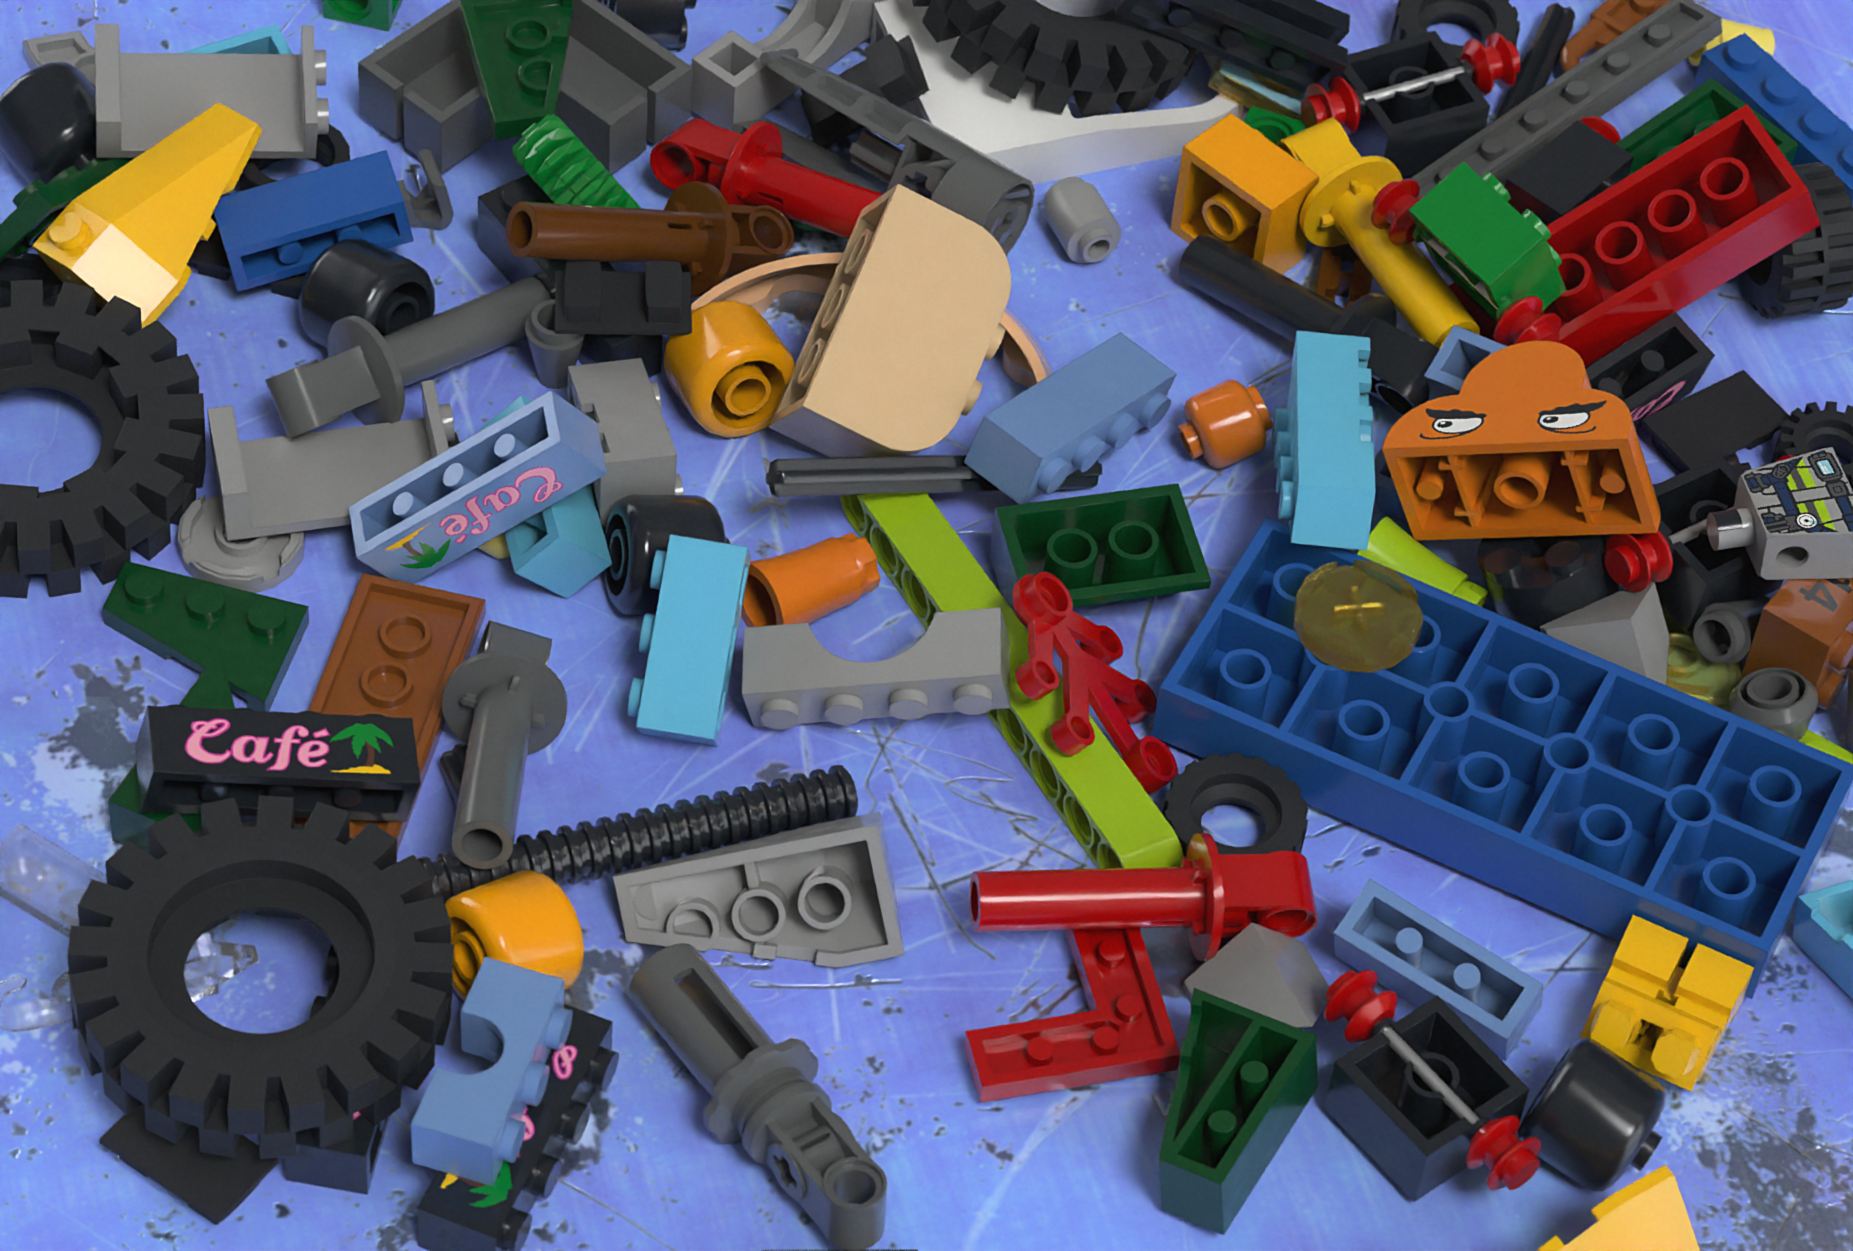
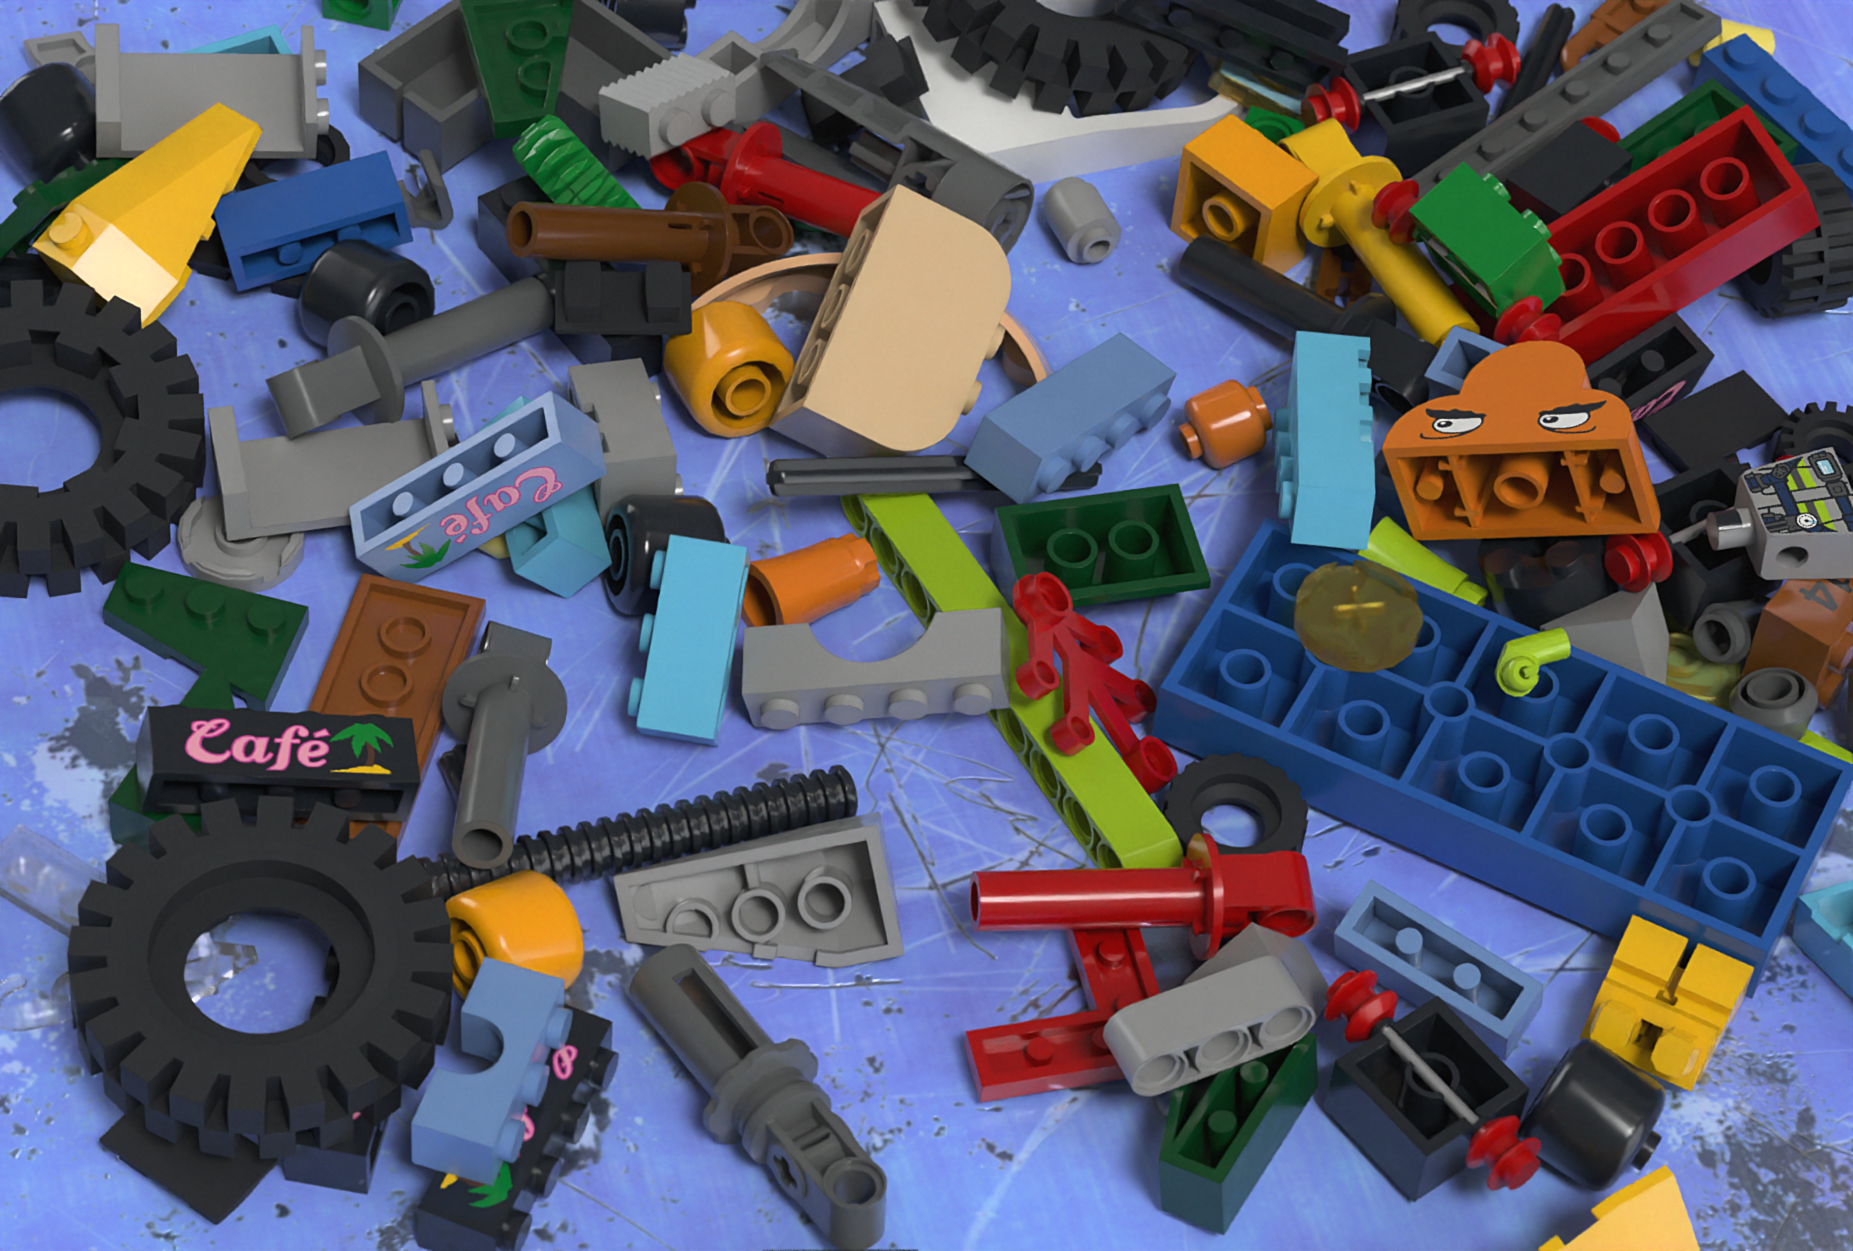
dark grey cone [525,299,585,389] -> none
none -> light grey brick [599,52,736,160]
none -> light grey beam [1103,956,1315,1096]
none -> lime arm [1495,627,1571,697]

